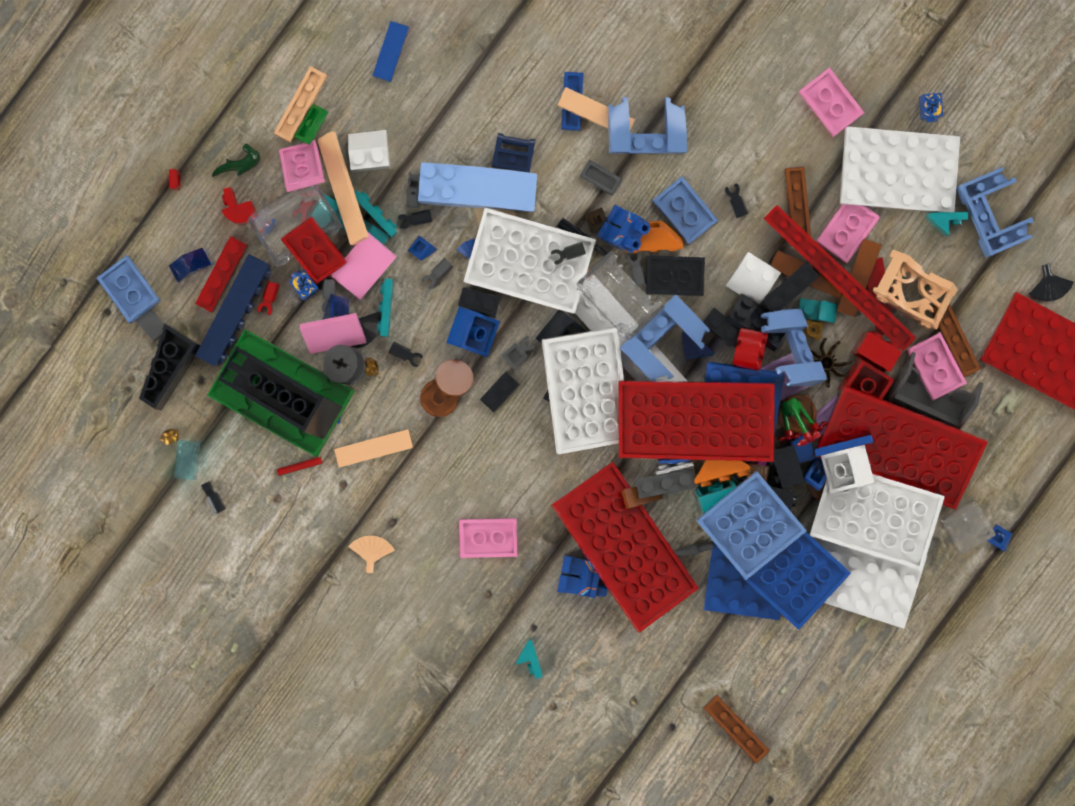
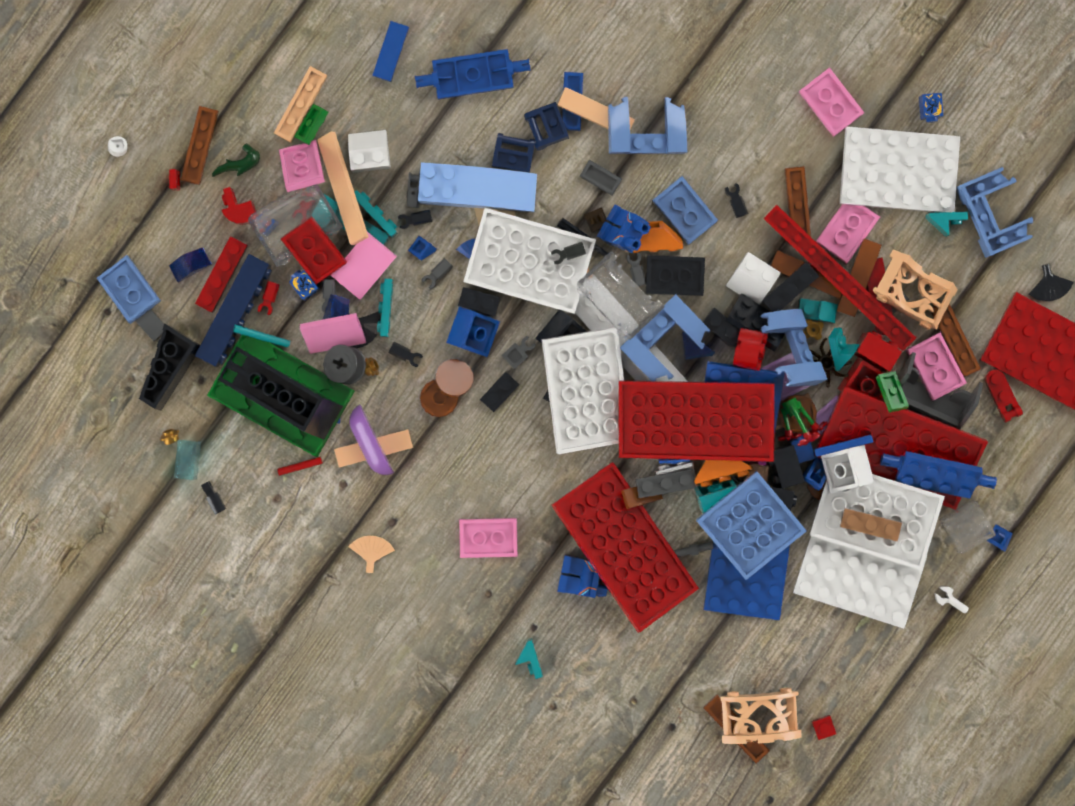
blue plate [741,532,851,630] -> none
none -> white tile [108,136,127,157]
none -> dark orange tile [180,106,219,185]
none -> teal bar [233,325,290,348]
none -> medium lavender brick [349,404,394,475]
none -> blue plate [415,49,531,100]
none -> dark blue plate [524,102,569,151]
none -> light nougat fence [721,688,802,744]
none -> red plate [811,715,837,740]
none -> teal slope [828,328,859,371]
none -> medium nougat plate [840,508,902,542]
none -> green plate [876,371,909,413]
none -> blue plate [880,451,997,499]
none -> white bar [934,586,969,613]
none -> red plate [985,370,1023,423]

